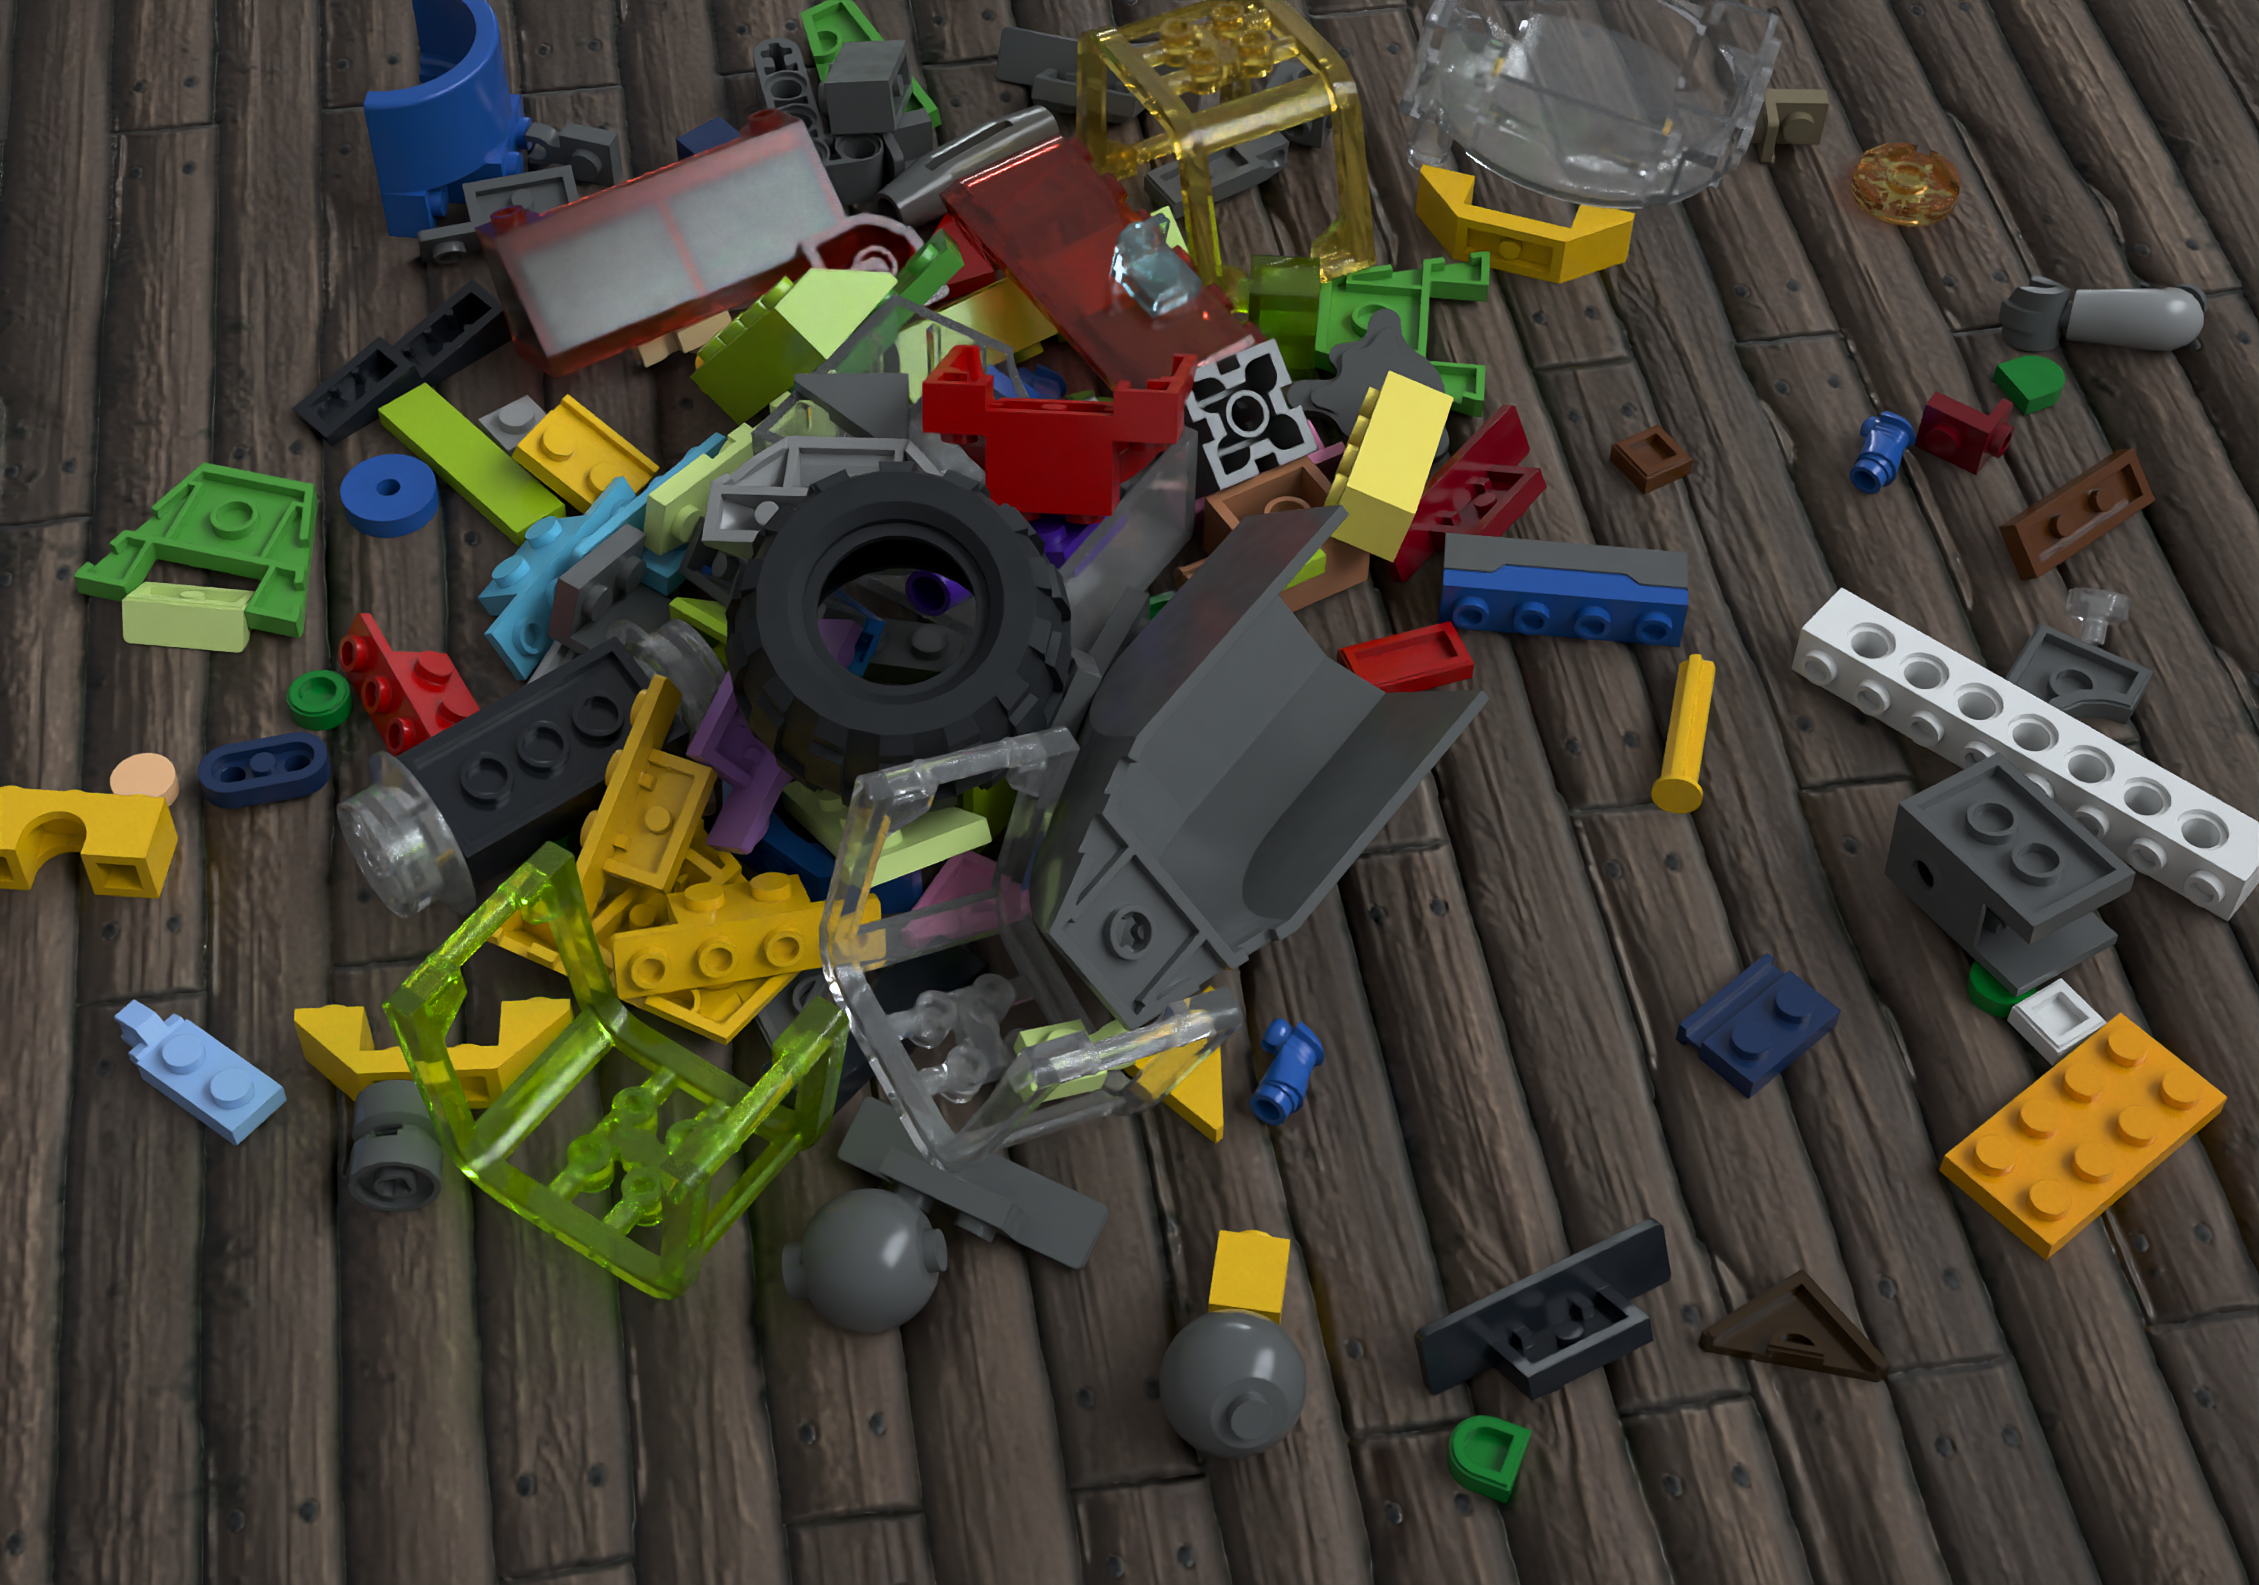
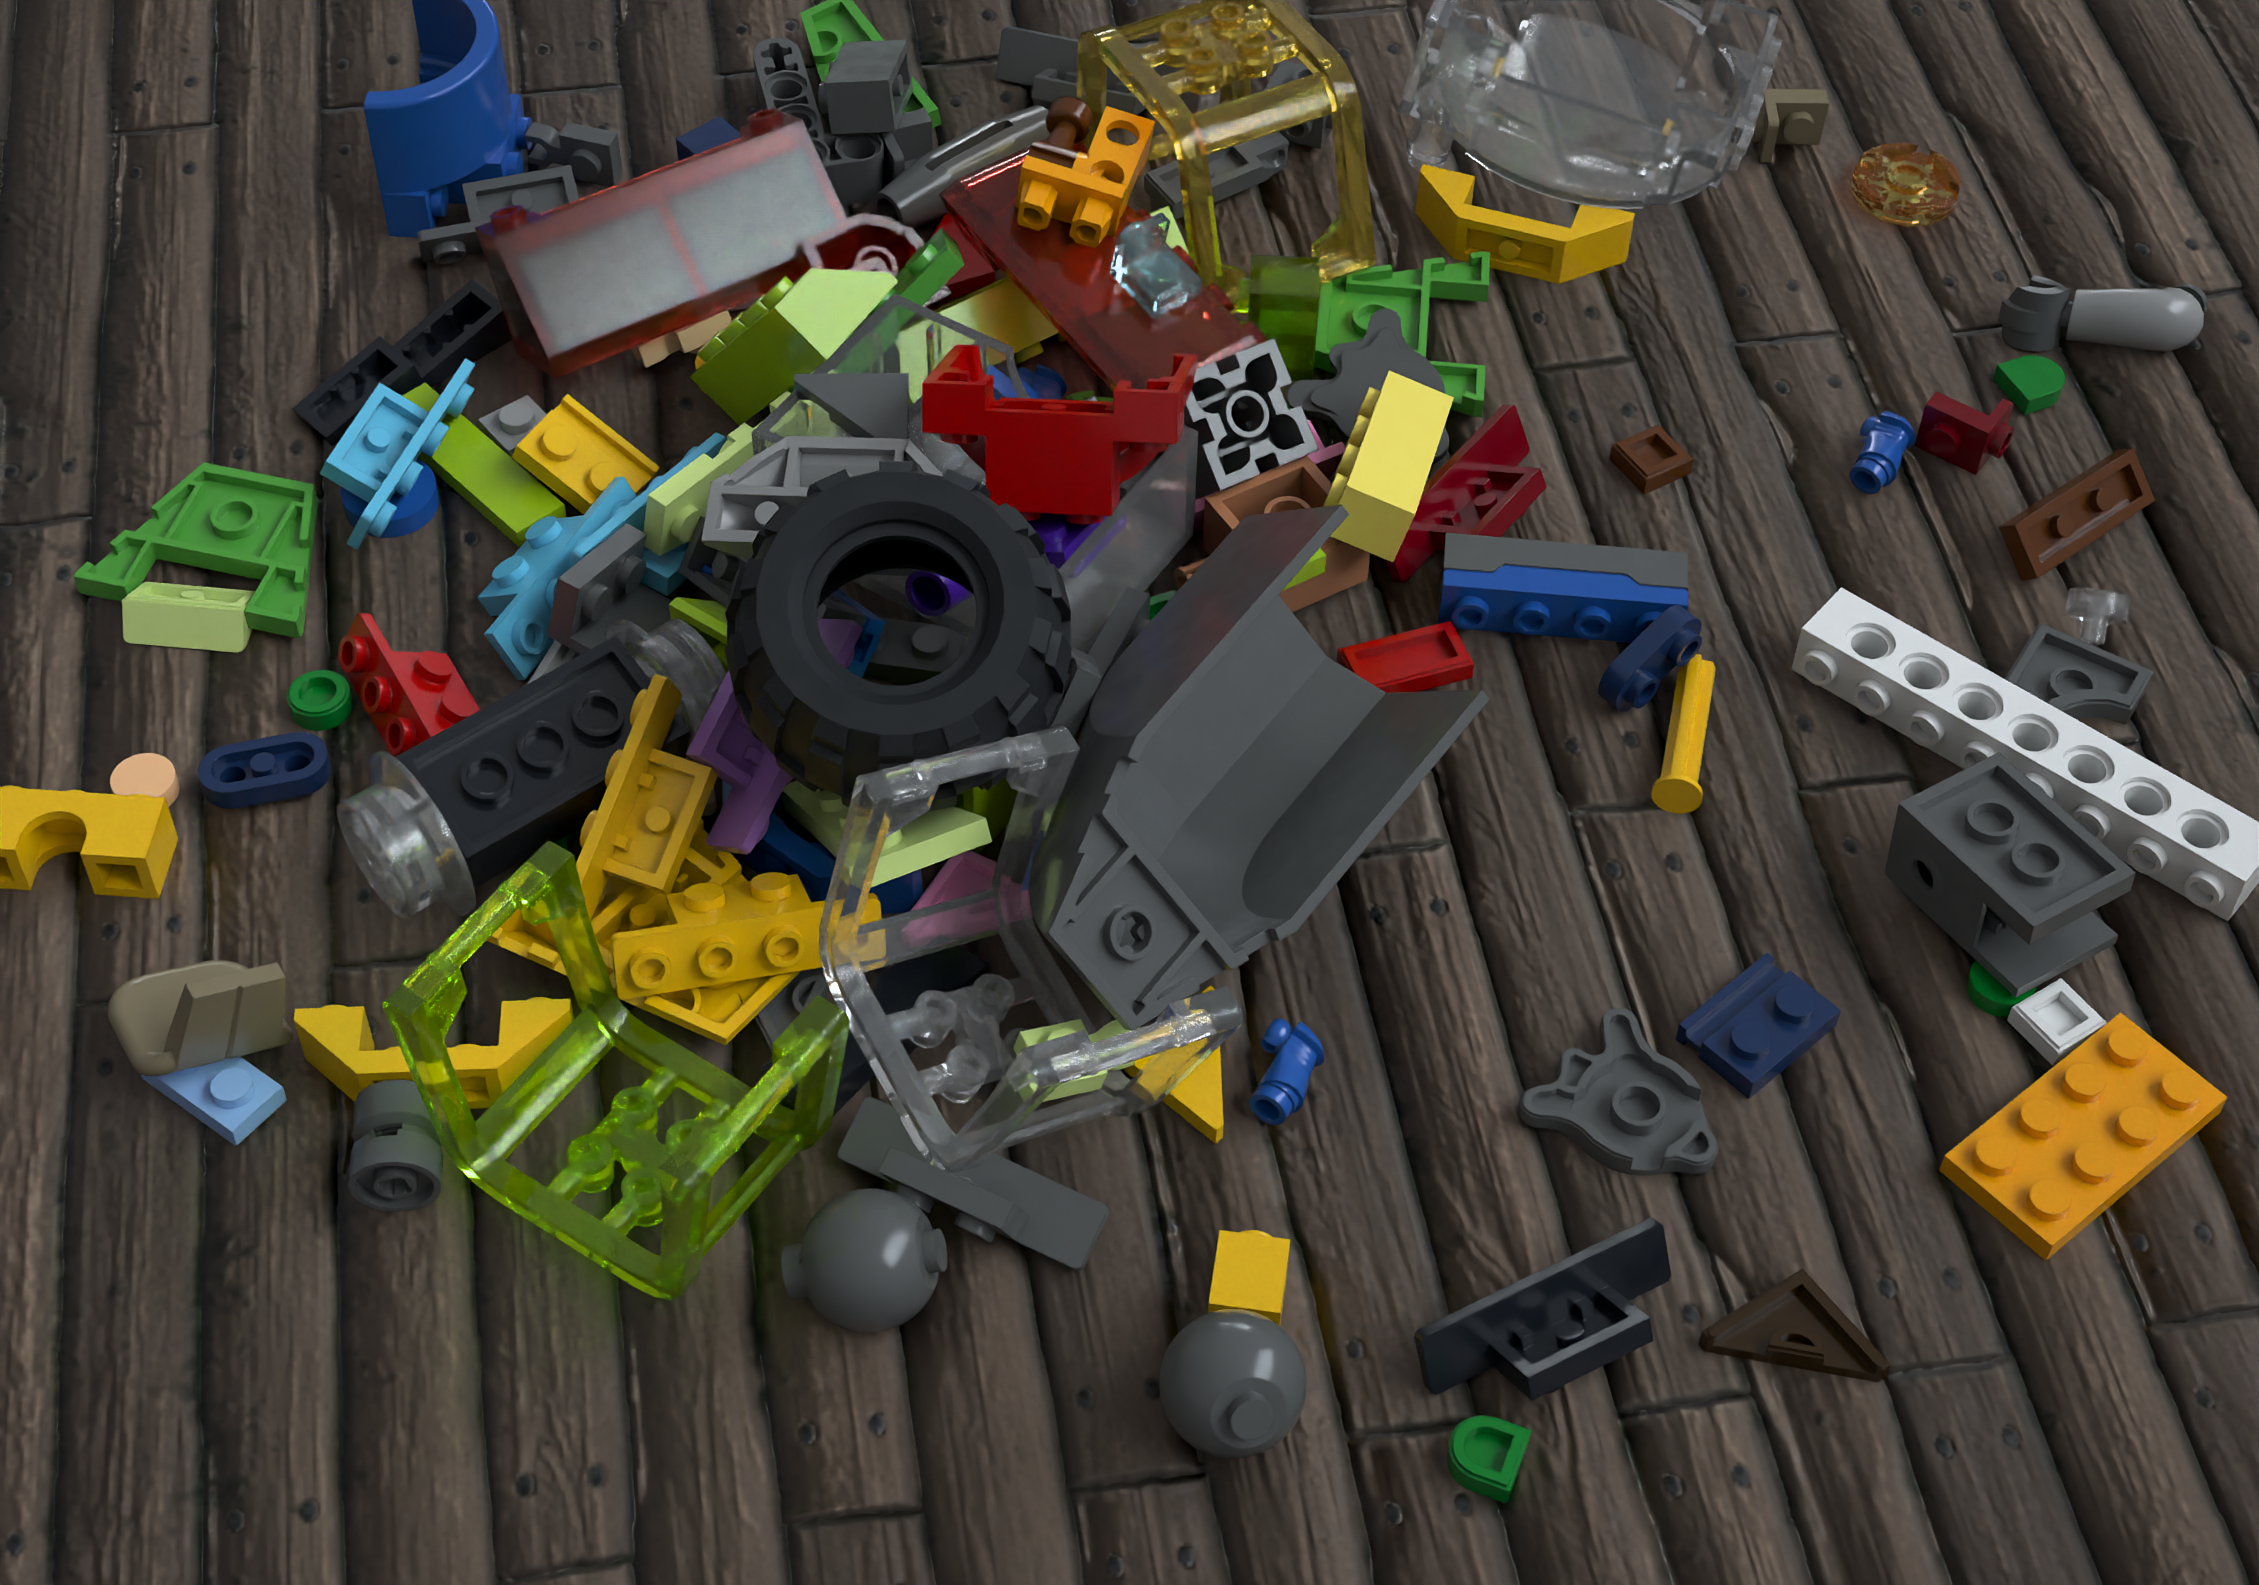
none -> dark tan piece [108,960,294,1076]
none -> medium azure bracket [320,358,476,550]
none -> light orange hips [1015,96,1155,248]
none -> dark grey tile [1519,1008,1719,1176]
none -> dark blue plate [1598,605,1702,712]

